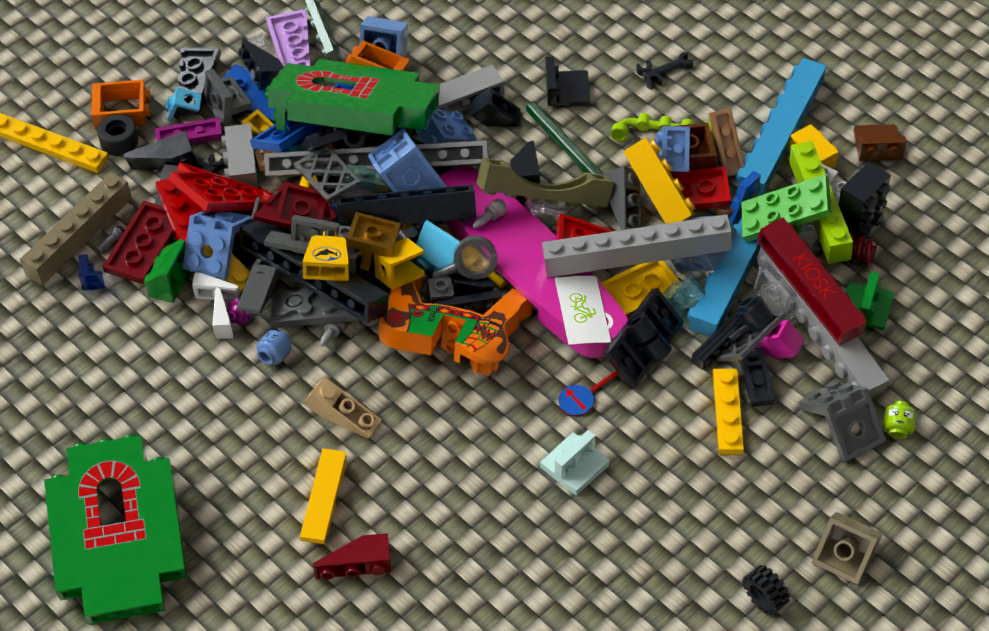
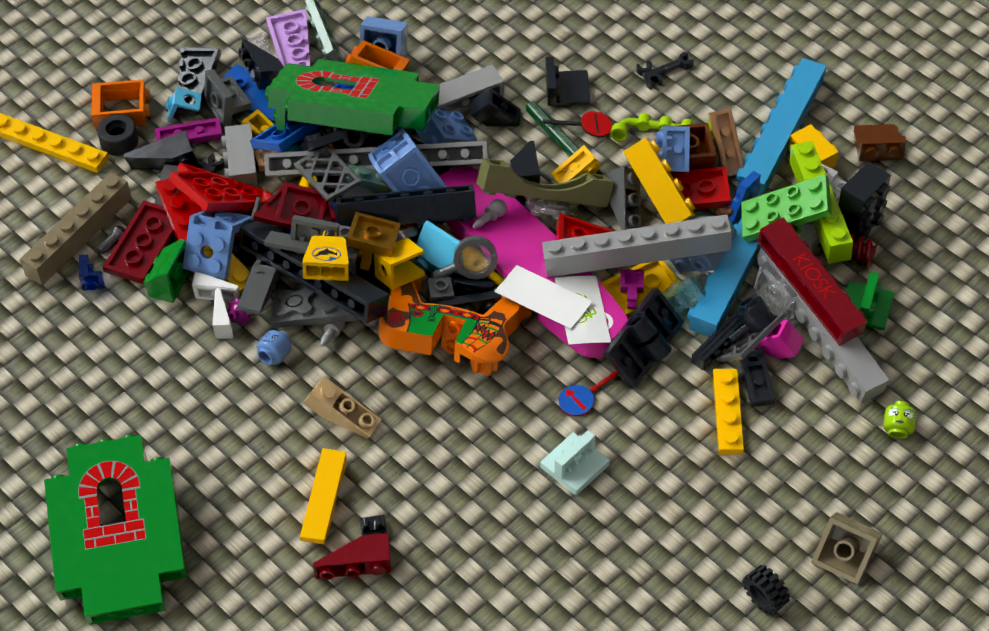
dark grey bracket [799,381,886,462] -> none
none -> black tile [360,515,387,535]
none -> white sticker [494,265,593,329]
none -> red piece [541,111,612,137]
none -> yellow bracket [550,145,602,183]
none -> magenta plate [620,269,644,309]

